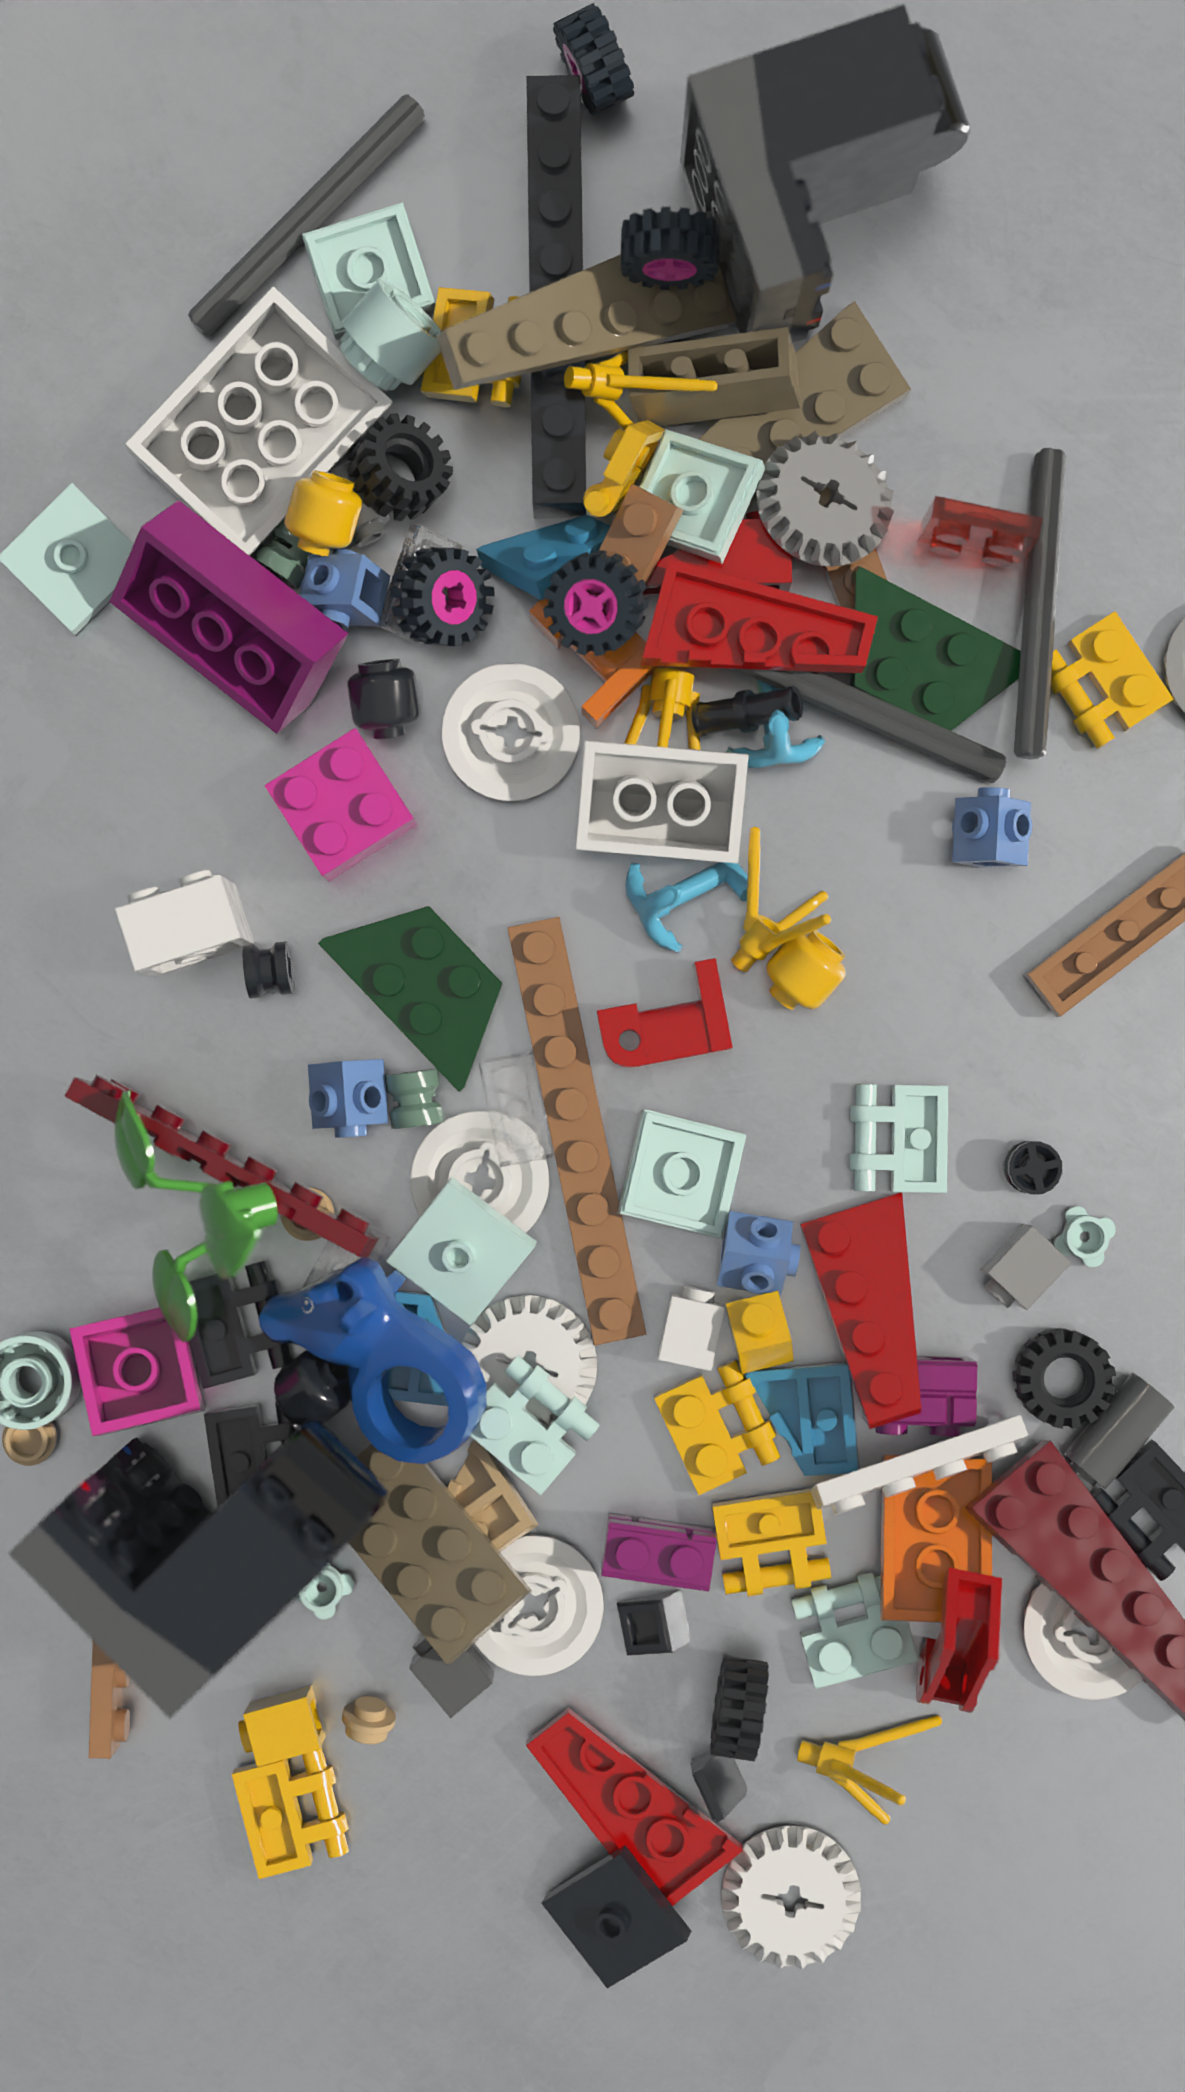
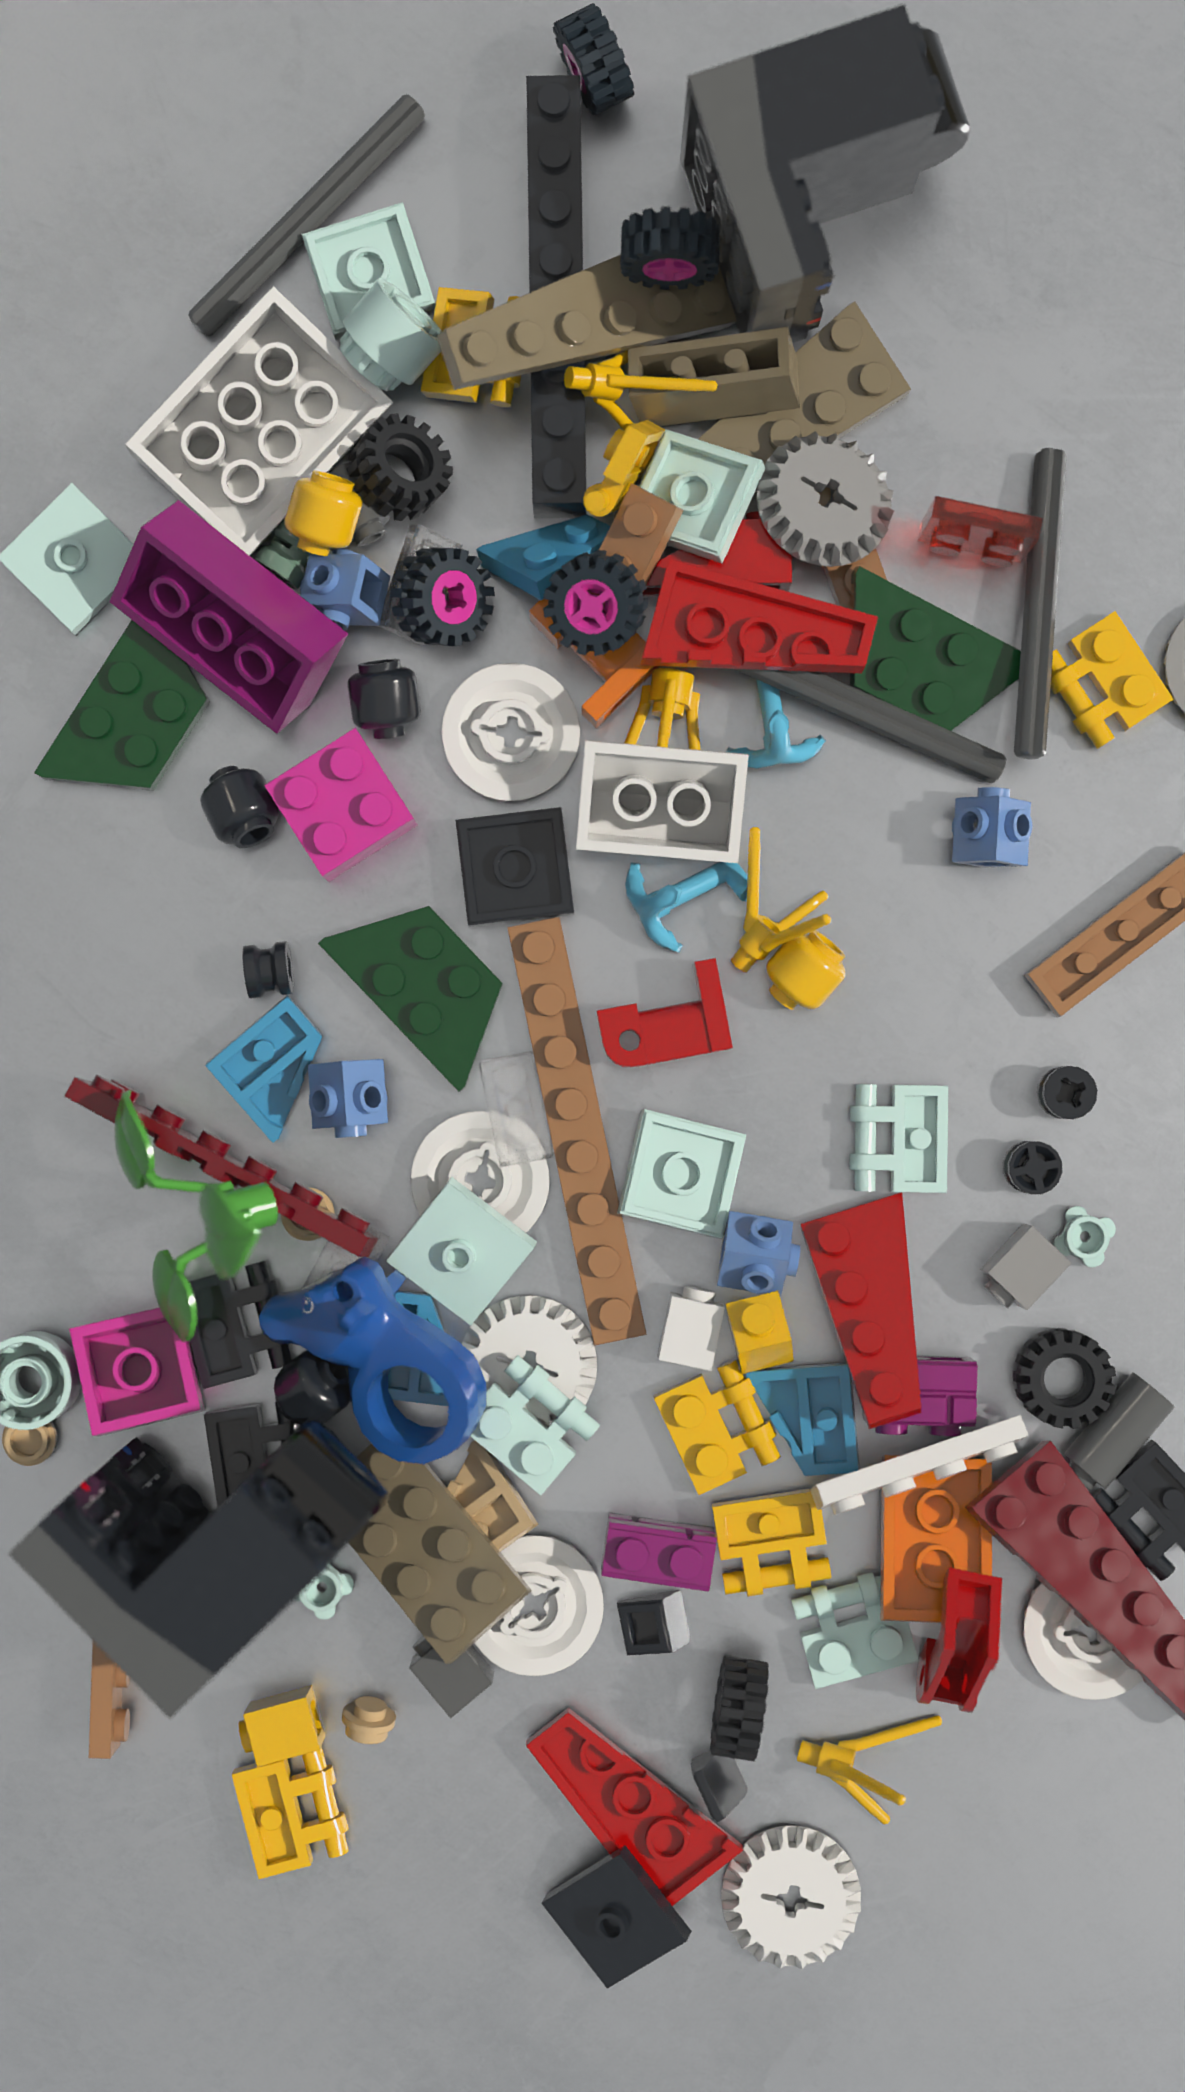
white brick [115,870,255,977] -> none
sand green wheel [385,1069,445,1129] -> none
black pin [691,686,803,737] -> none
none -> dark green wing [34,620,210,791]
none -> black head [200,766,279,848]
none -> dark azure wing [205,995,322,1143]
none -> black plate [455,807,574,927]
none -> black wheel [1037,1066,1098,1119]

